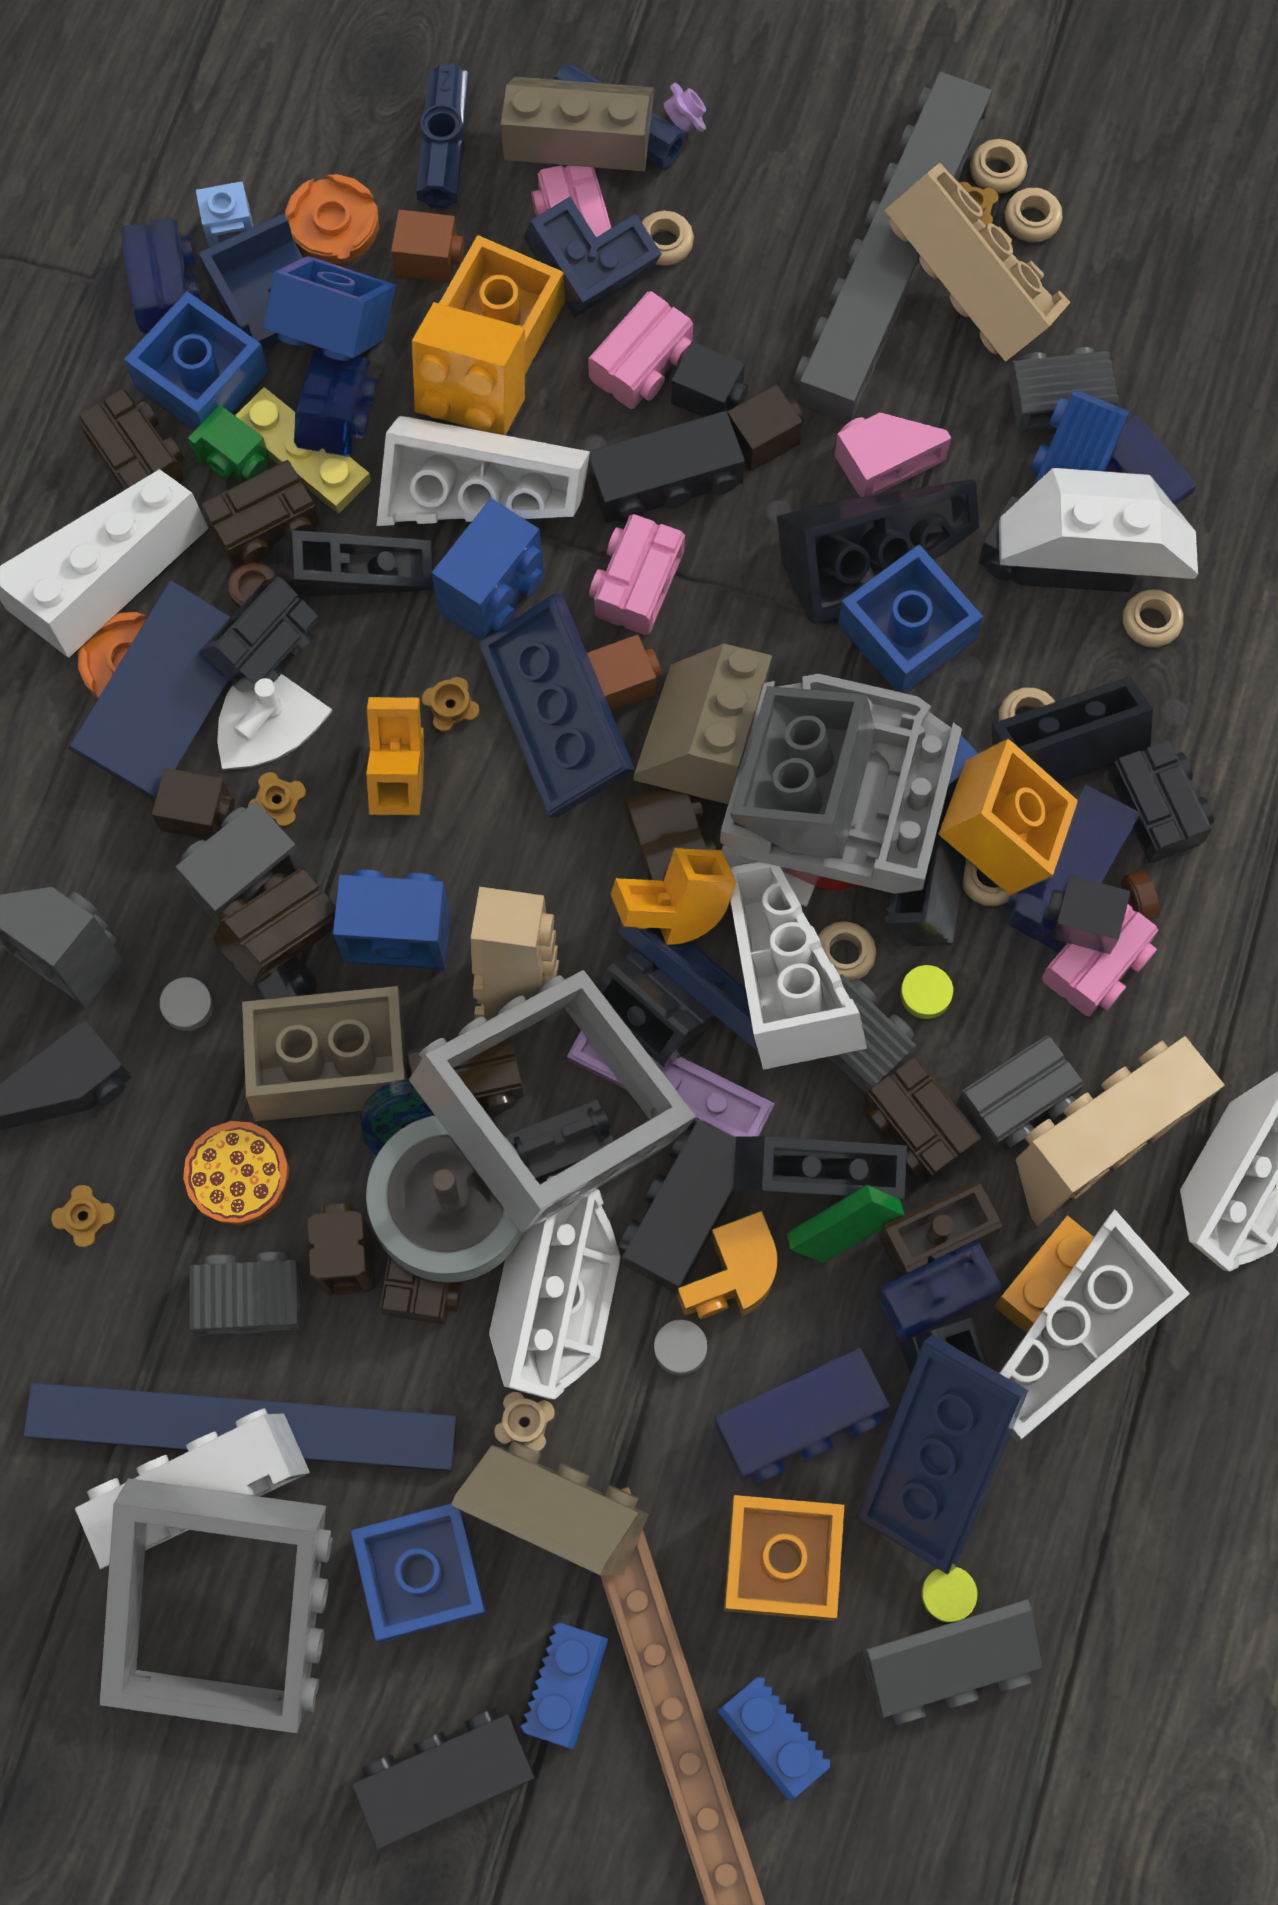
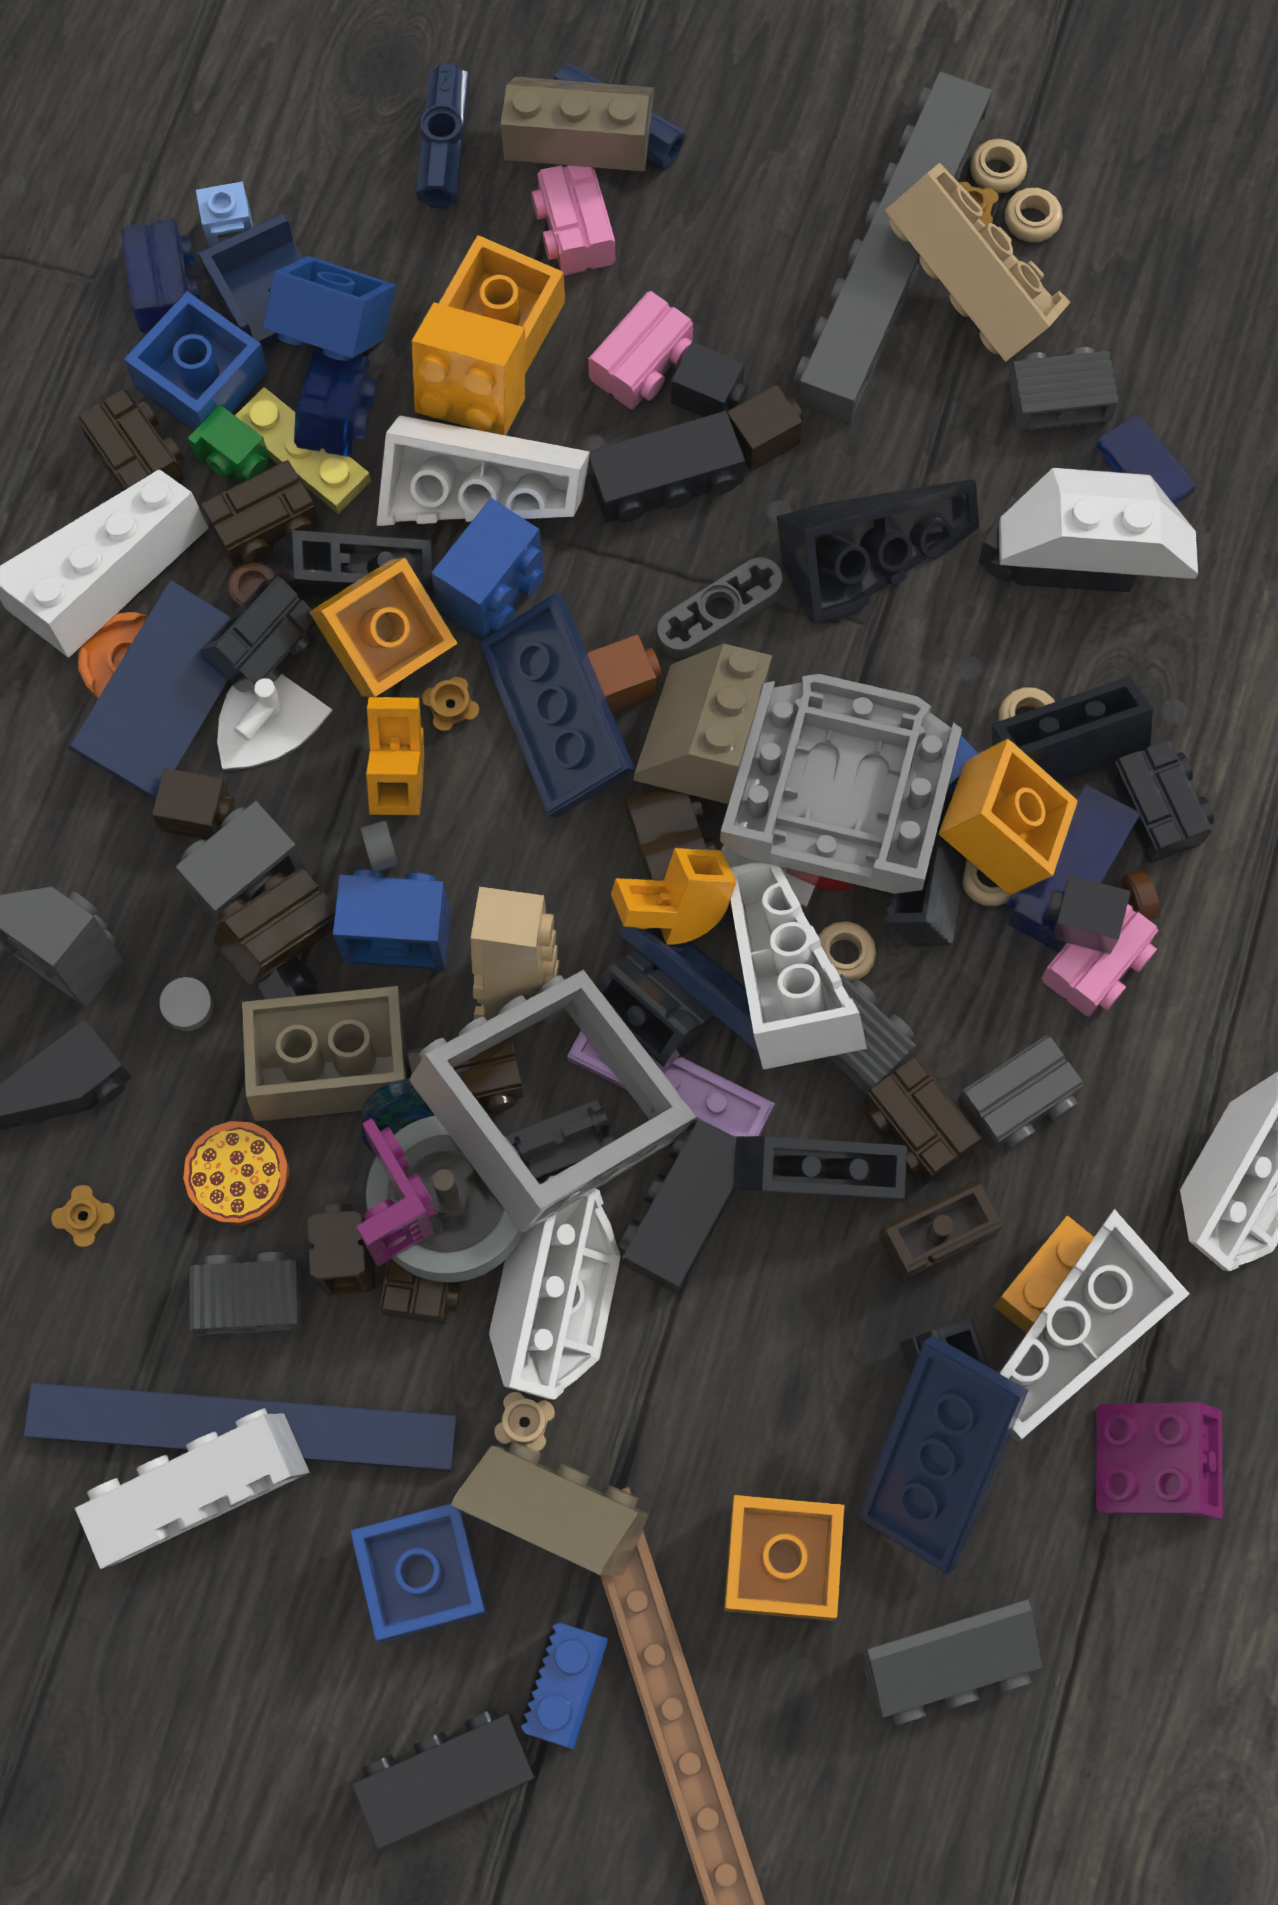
light grey window [100,1478,333,1733] -> none
pearl gold plate [248,772,306,827] -> none
orange tile [285,174,380,264] -> none
dark orange brick [391,210,465,283] -> none
dark blue panel [524,197,662,318] -> none
bright pink brick [589,514,685,635] -> none
tan piece [642,210,694,266] -> none
light grey tile [654,1320,707,1376] -> none
lavender plate [664,83,706,133] -> none
light orange brick [677,1211,777,1319] -> none
clear blue brick [714,1347,889,1484] -> none
blue brick [717,1677,830,1801] -> none
dark grey slope [730,686,876,859] -> none
green tile [787,1185,904,1263] -> none
bright pink slope [834,413,951,497] -> none
blue brick [838,545,983,693] -> none
clear blue brick [876,1240,1002,1342] -> none
neon yellow tile [900,965,953,1019] -> none
neon yellow tile [921,1567,977,1623] -> none
tan wedge [1016,1036,1225,1227] -> none
blue brick [1030,390,1130,485] -> none
tan piece [1123,589,1184,648] -> none
none -> light orange brick [309,557,458,697]
none -> magenta bracket [356,1118,436,1267]
none -> dark grey beam [361,821,399,873]
none -> dark grey beam [657,557,782,659]
none -> magenta bracket [1096,1402,1223,1519]

